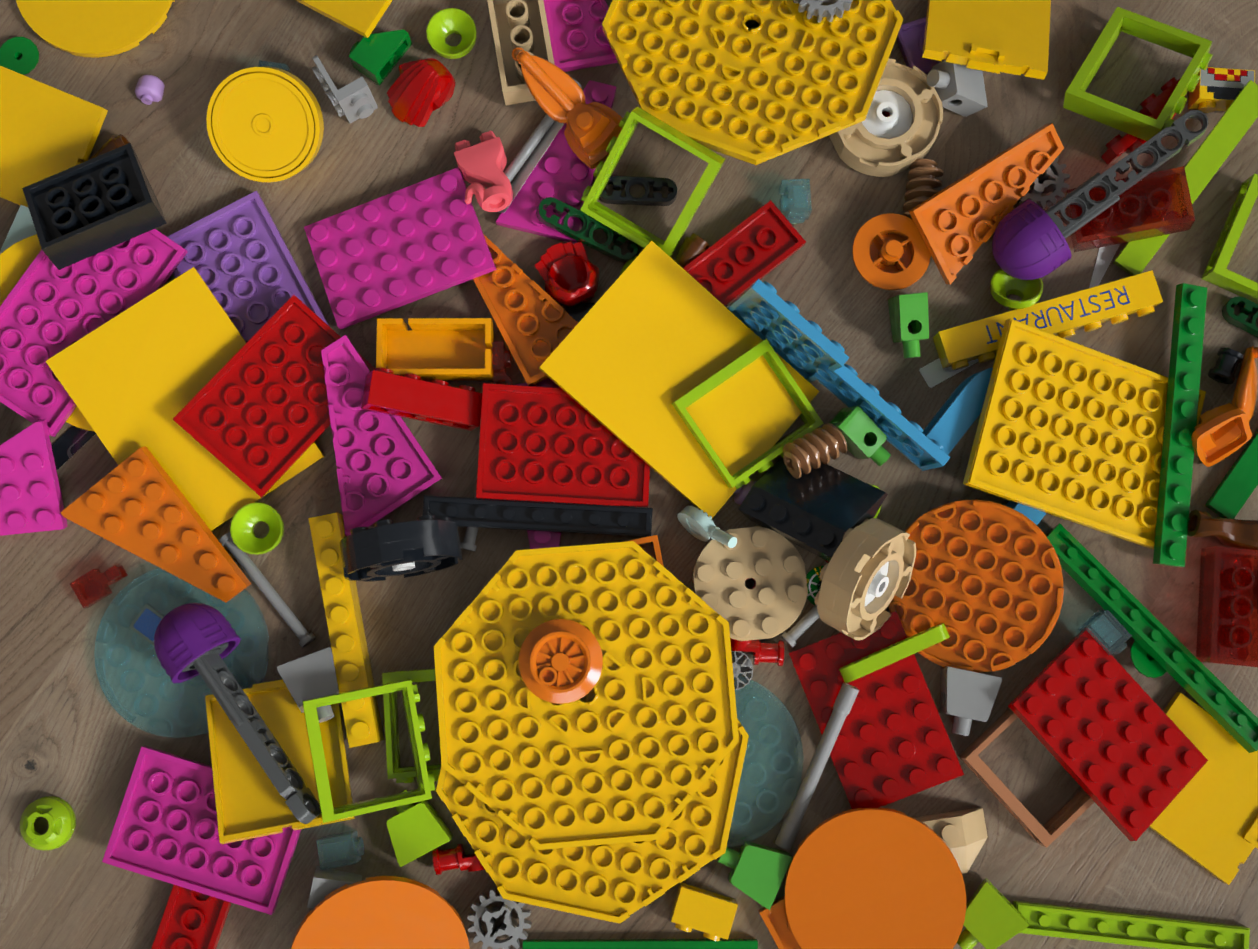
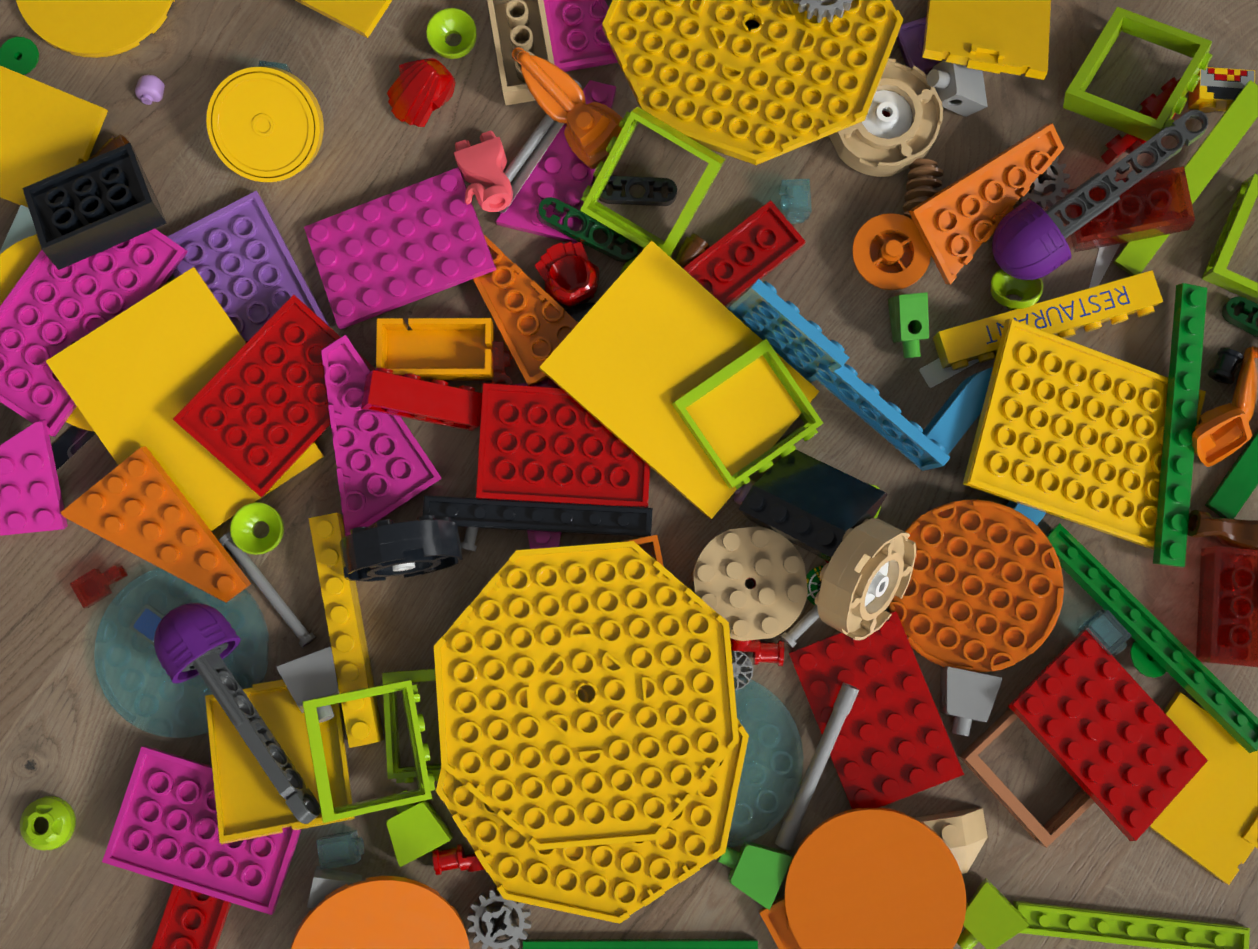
light grey bracket [312,55,378,123] -> none
green slope [348,29,412,86] -> none
orange wheel [519,619,603,704] -> none
yellow brick [670,882,738,941] -> none
light aqua piece [677,506,737,548] -> none
medium nougat piece [783,423,847,479] -> none
bright green torso [829,406,891,466] -> none
lime beam [839,623,950,683] -> none

